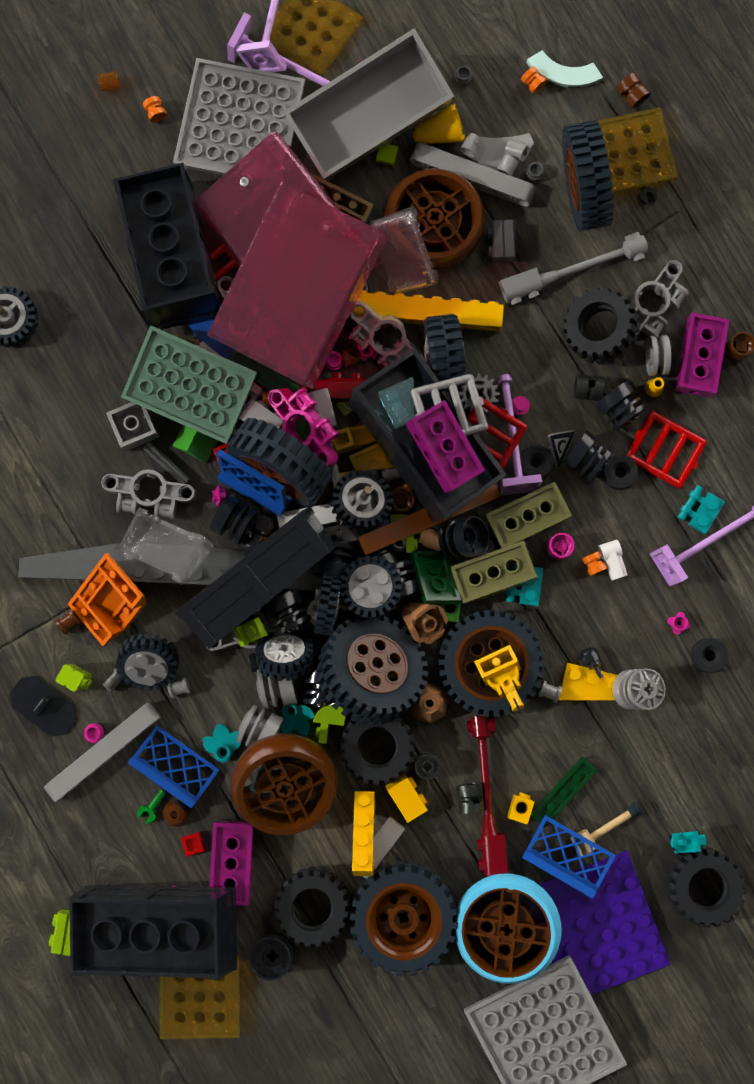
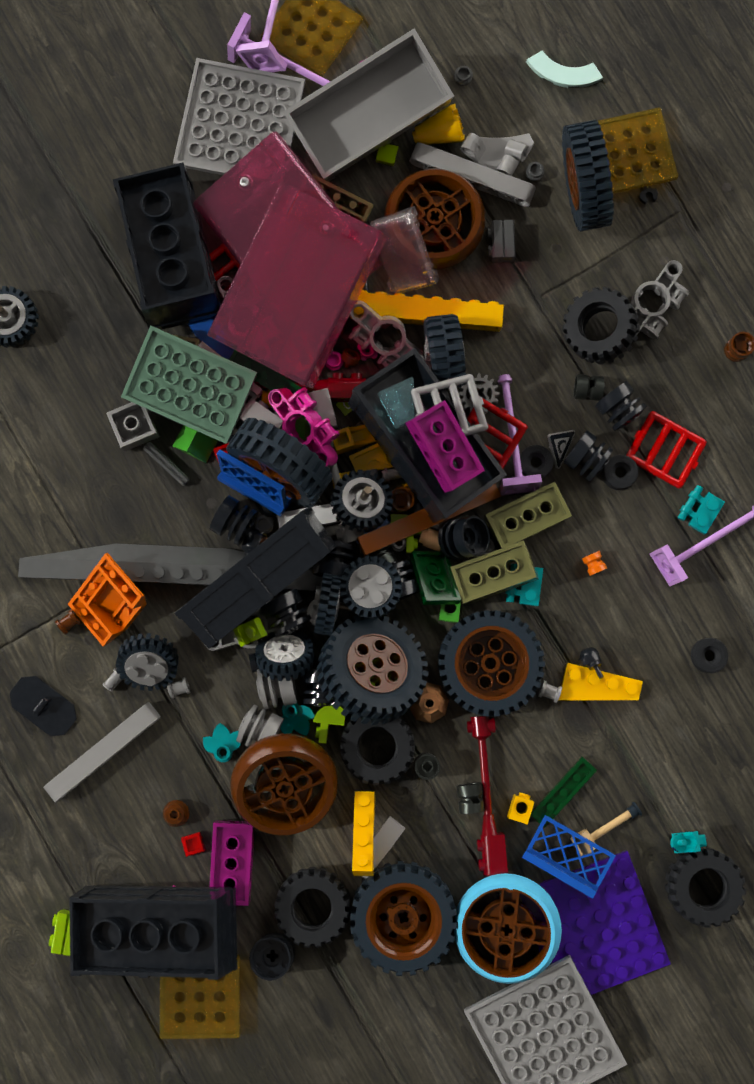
lime brick [56,664,93,692] -> none
dark pink plate [84,723,104,743] -> none
clear orange beam [97,71,120,92] -> none
light grey piece [101,470,197,520] -> none
clear windscreen [118,507,214,584] -> none
blue fence [128,725,219,809] -> none
green bar [137,789,167,824] -> none
orange wheel [143,96,167,123] -> none
dark pink plate [212,486,226,506] -> none
yellow brick [385,773,428,823] -> none
medium nougat cone [401,602,448,644] -> none
yellow brick [474,645,524,712] -> none
light grey bar [498,232,648,305] -> none
dark pink plate [512,396,530,415] -> none
orange wheel [521,66,547,94] -> none
dark pink wheel [546,533,574,560] -> none
white piece [598,539,628,580] -> none
light grey wheel [612,668,666,710] -> none
reddish brown wheel [616,72,651,109] -> none
light grey wheel [645,335,671,376] -> none
yellow cone [645,378,664,397] -> none
dark pink plate [667,612,690,634] -> none
magenta brick [674,312,729,398] -> none

